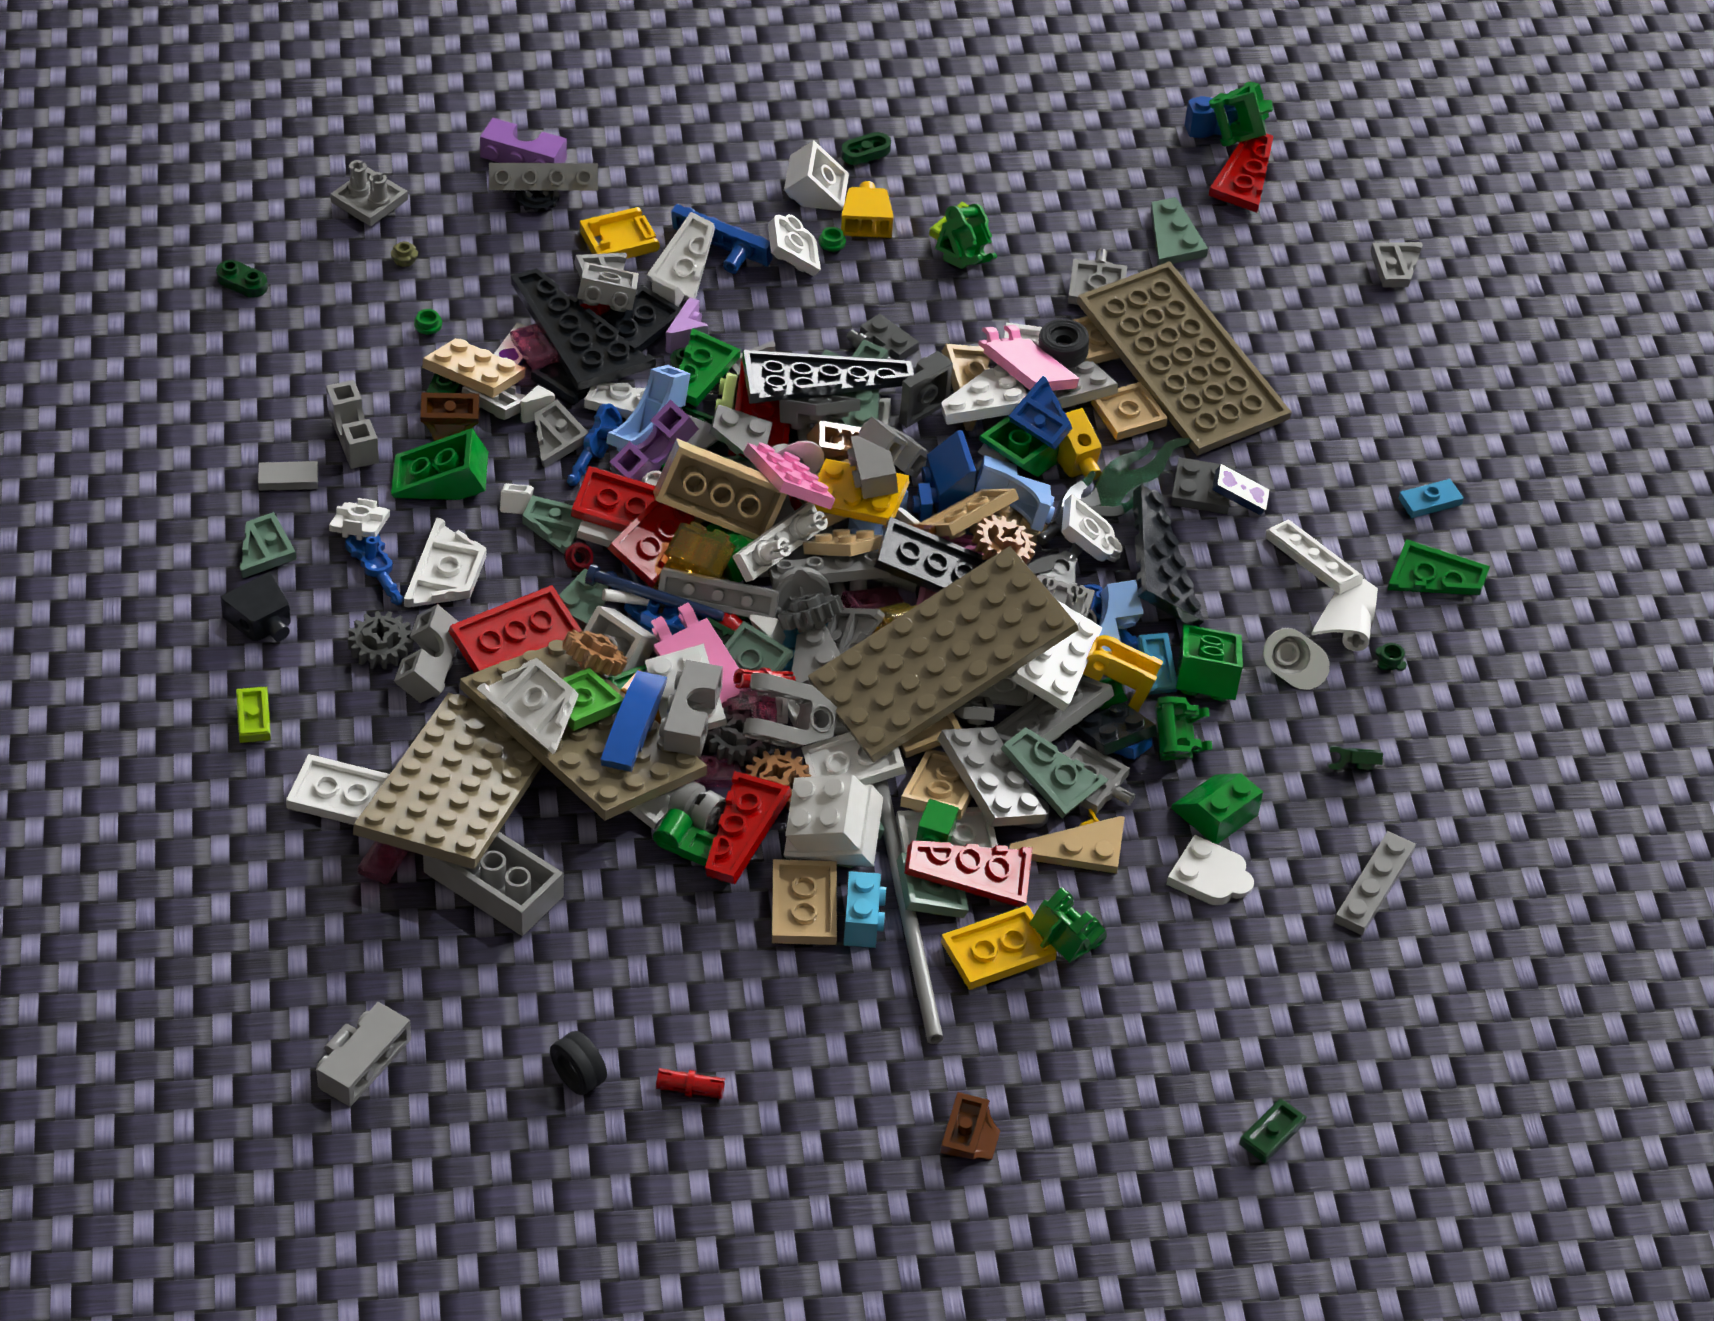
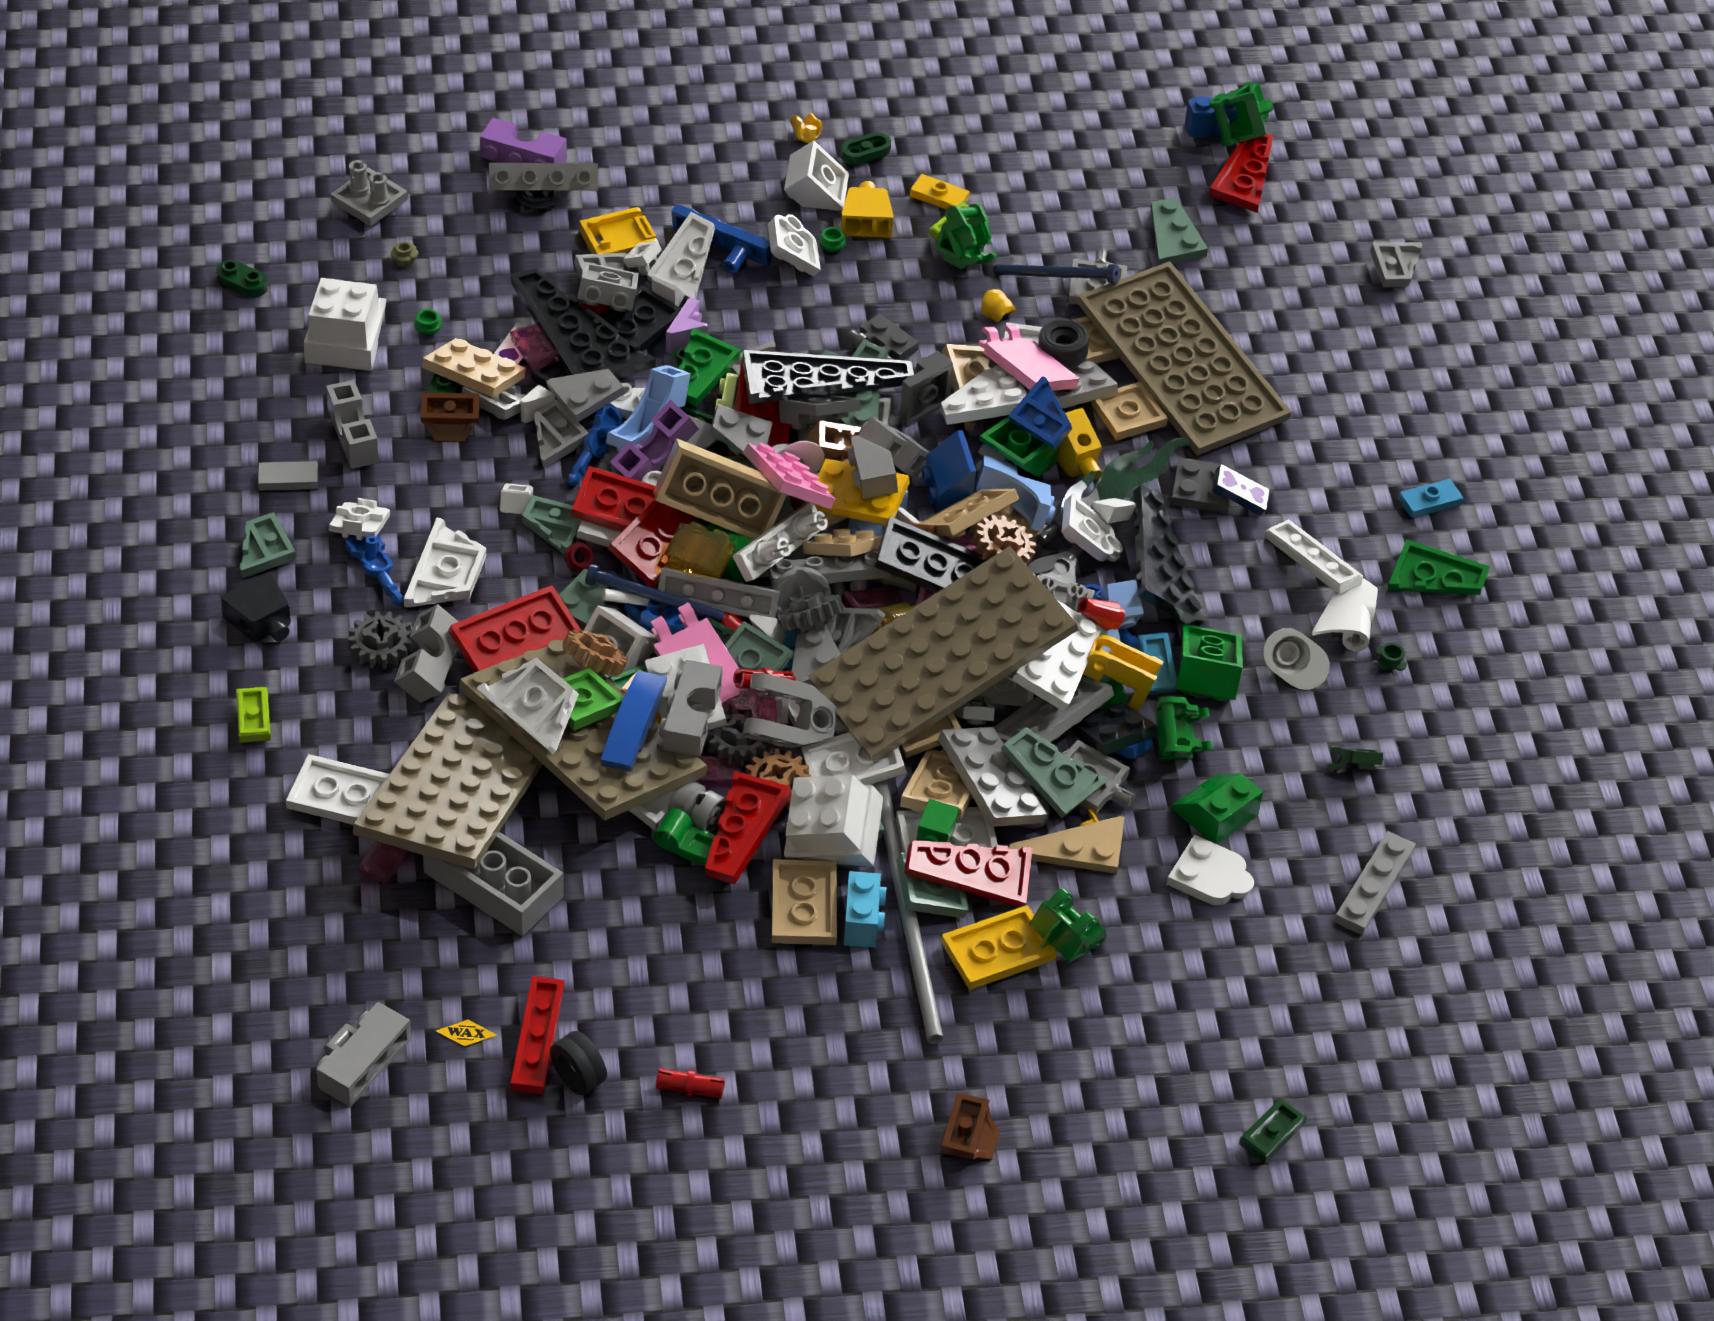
green slope [391,428,488,500] -> none
blue plate [912,483,933,522] -> none
none -> white piece [304,278,386,371]
none -> yellow sticker [436,1020,497,1047]
none -> red plate [510,976,565,1095]
none -> light grey wing [547,369,625,422]
none -> white tile [623,241,662,276]
none -> yellow arm [789,113,822,143]
none -> yellow plate [910,174,970,209]
none -> yellow arm [981,289,1016,322]
none -> dark blue bar [993,264,1120,284]
none -> red cone [1078,597,1125,631]
none -> white slope [1092,498,1136,524]

